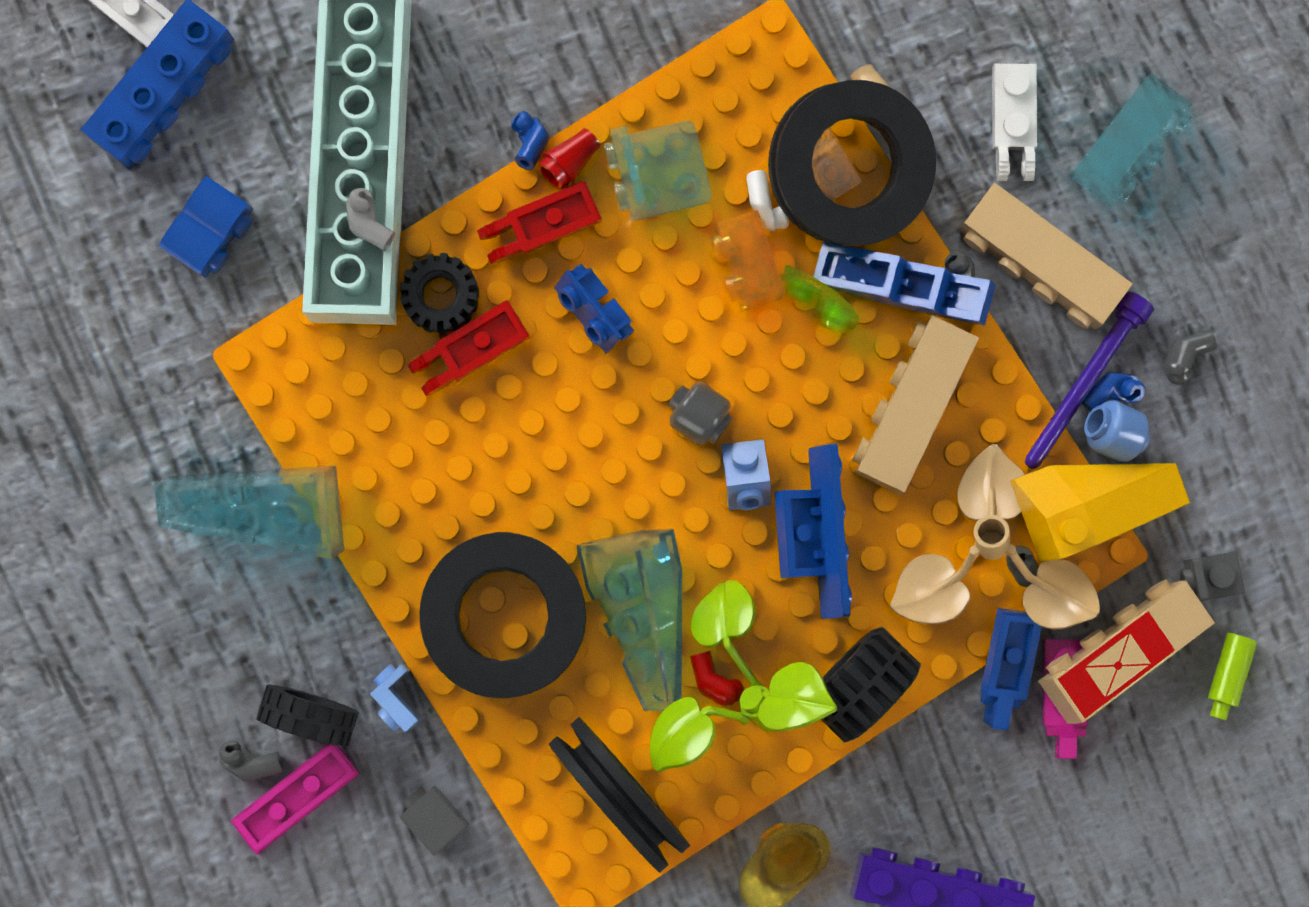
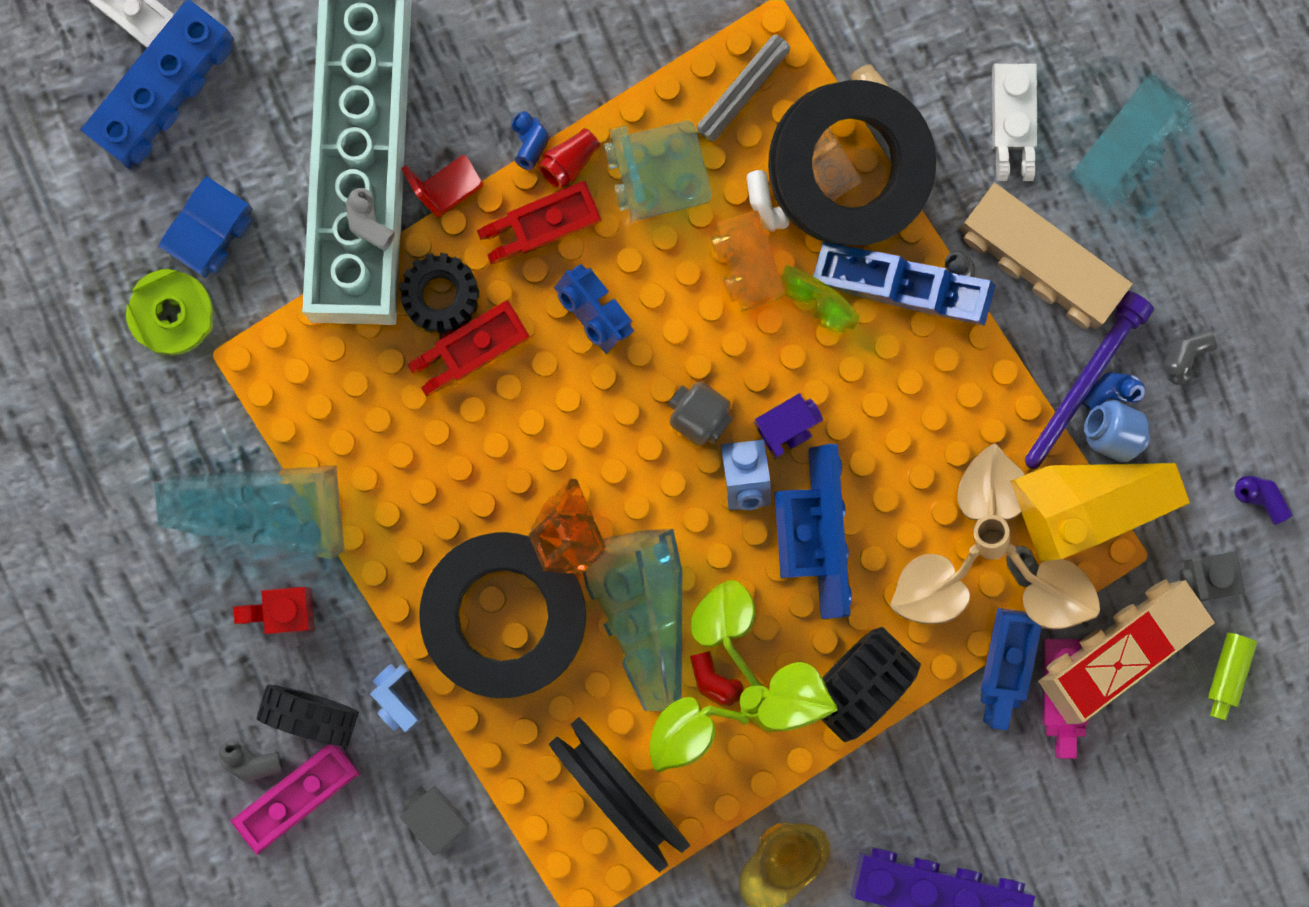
tan brick [852,315,979,496] -> none
none -> lime plate [126,269,214,356]
none -> red brick [233,586,315,635]
none -> red bracket [401,155,484,218]
none -> clear orange slope [528,478,608,575]
none -> light grey axle [697,35,790,142]
none -> dark purple brick [753,393,823,460]
none -> dark purple arm [1234,475,1293,525]

